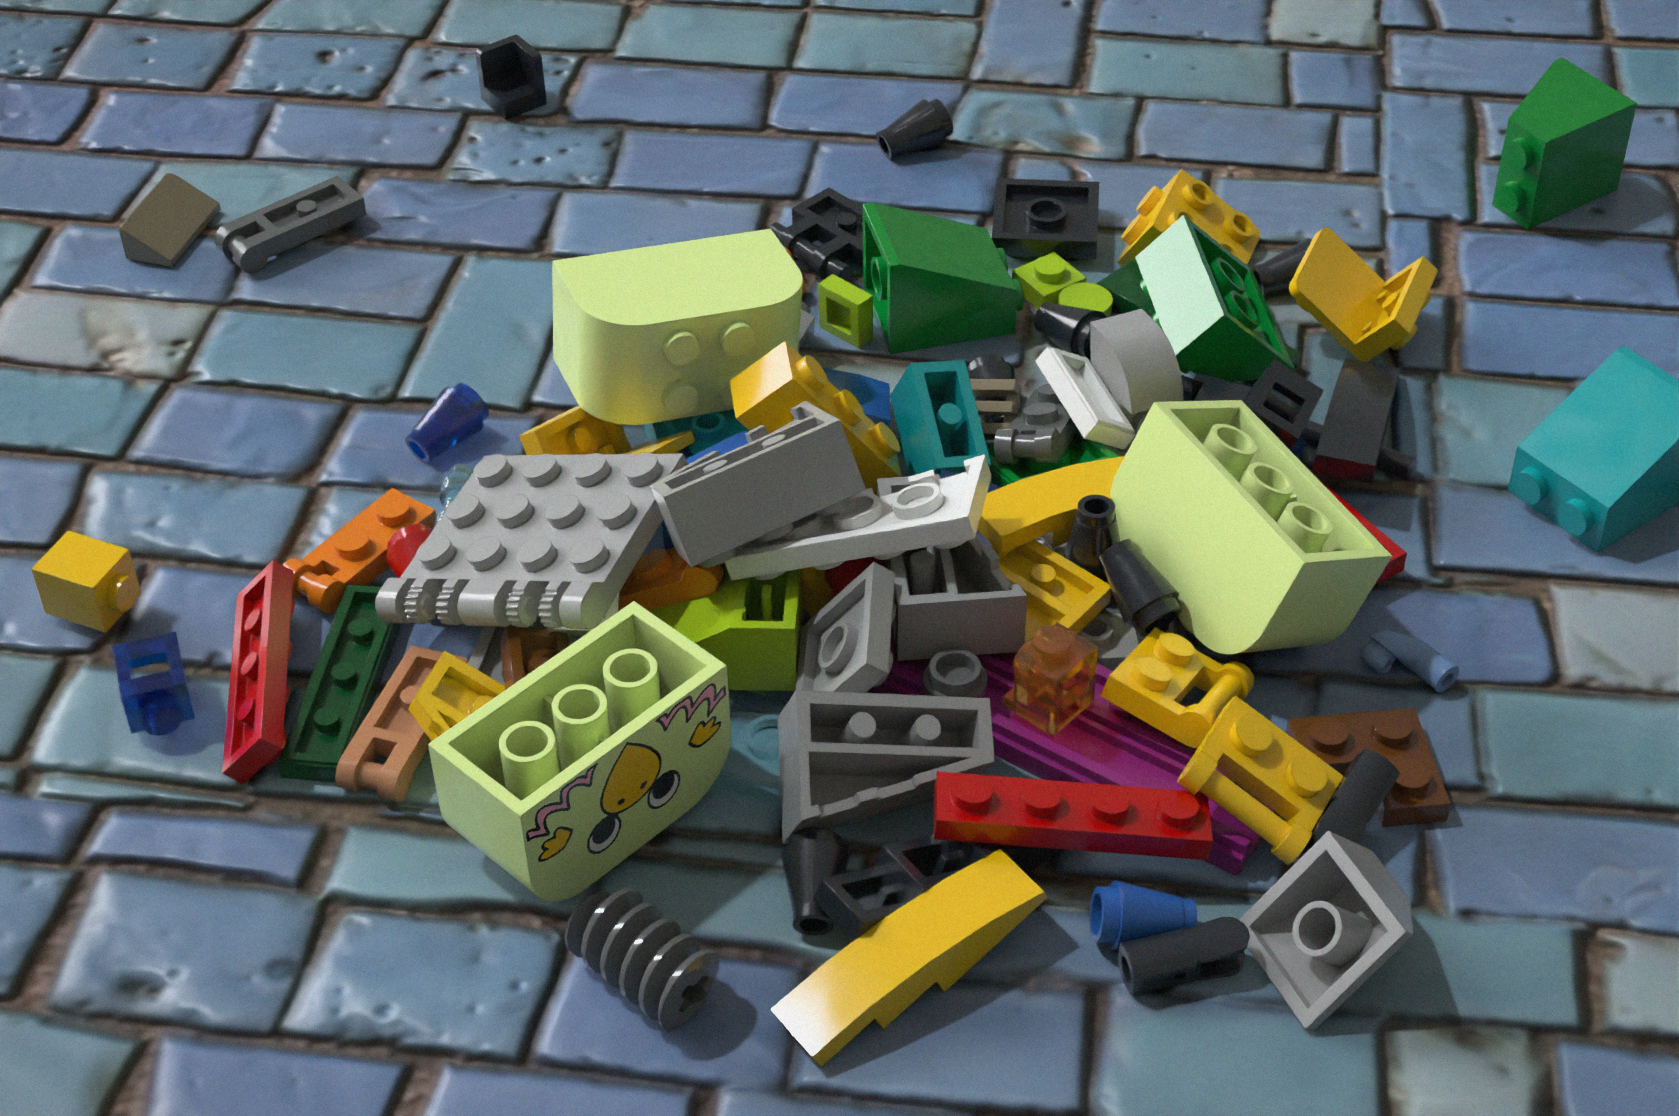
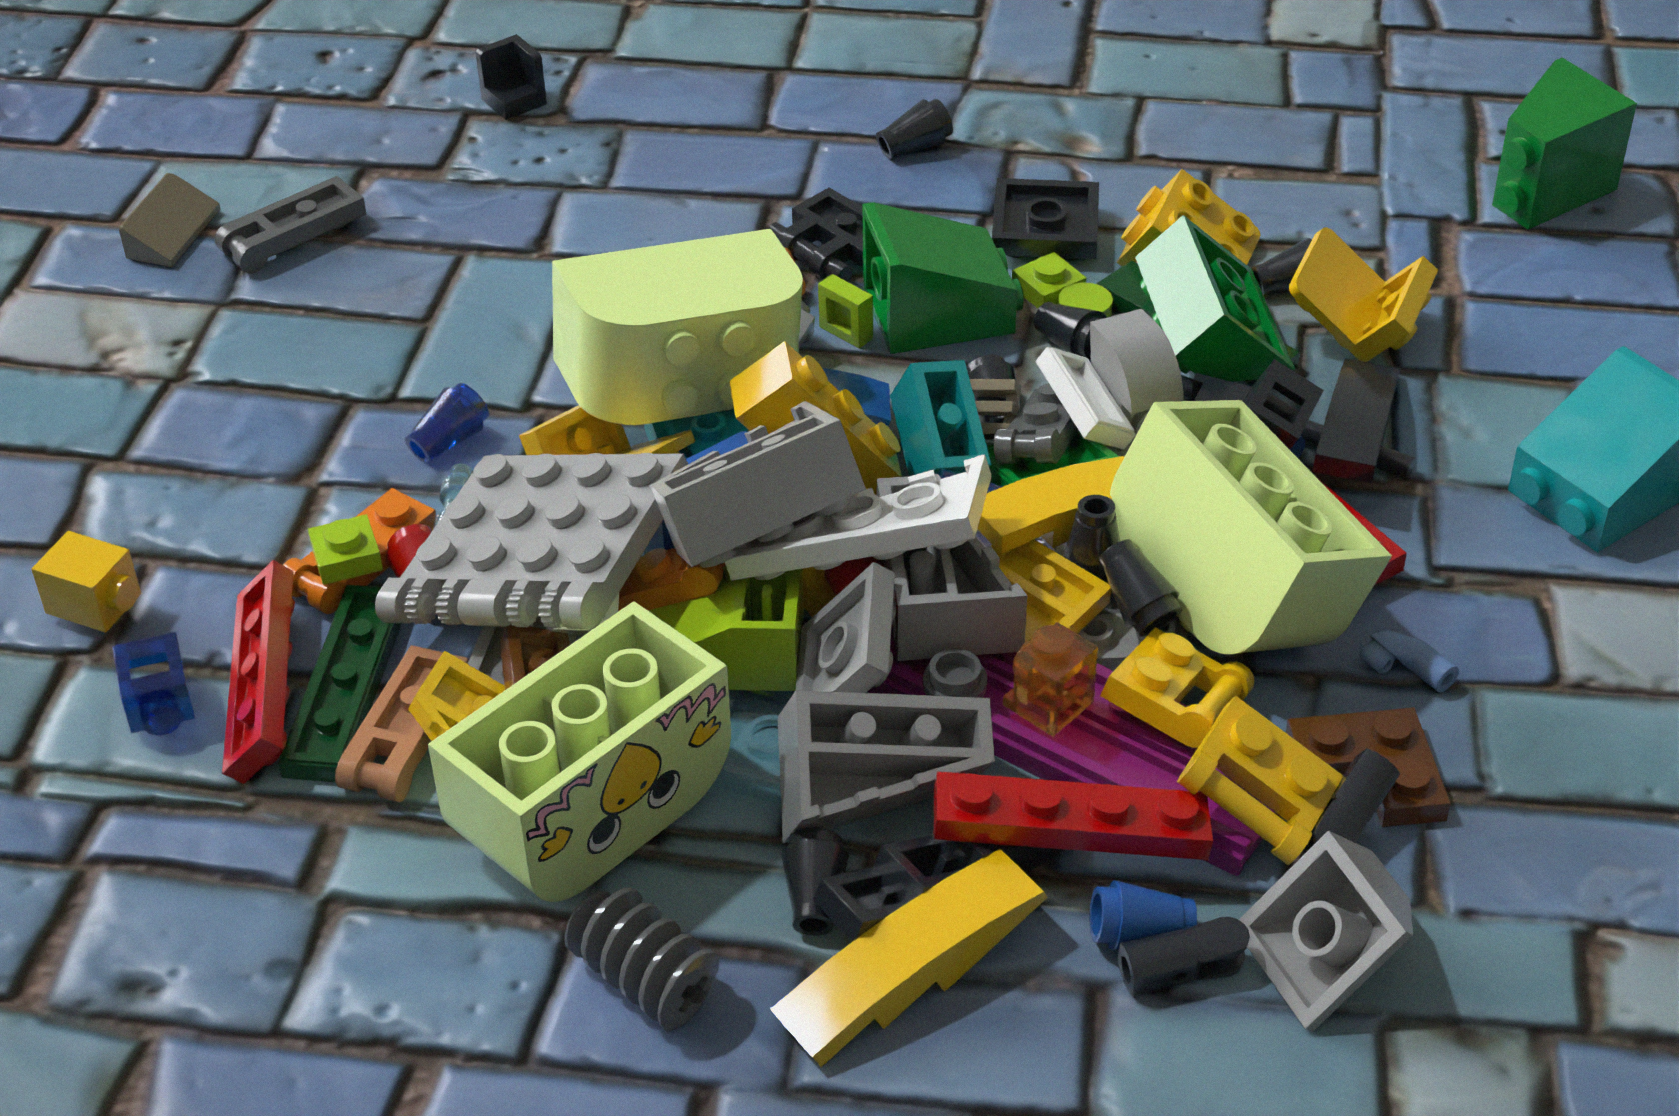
none -> lime plate [308,514,383,585]

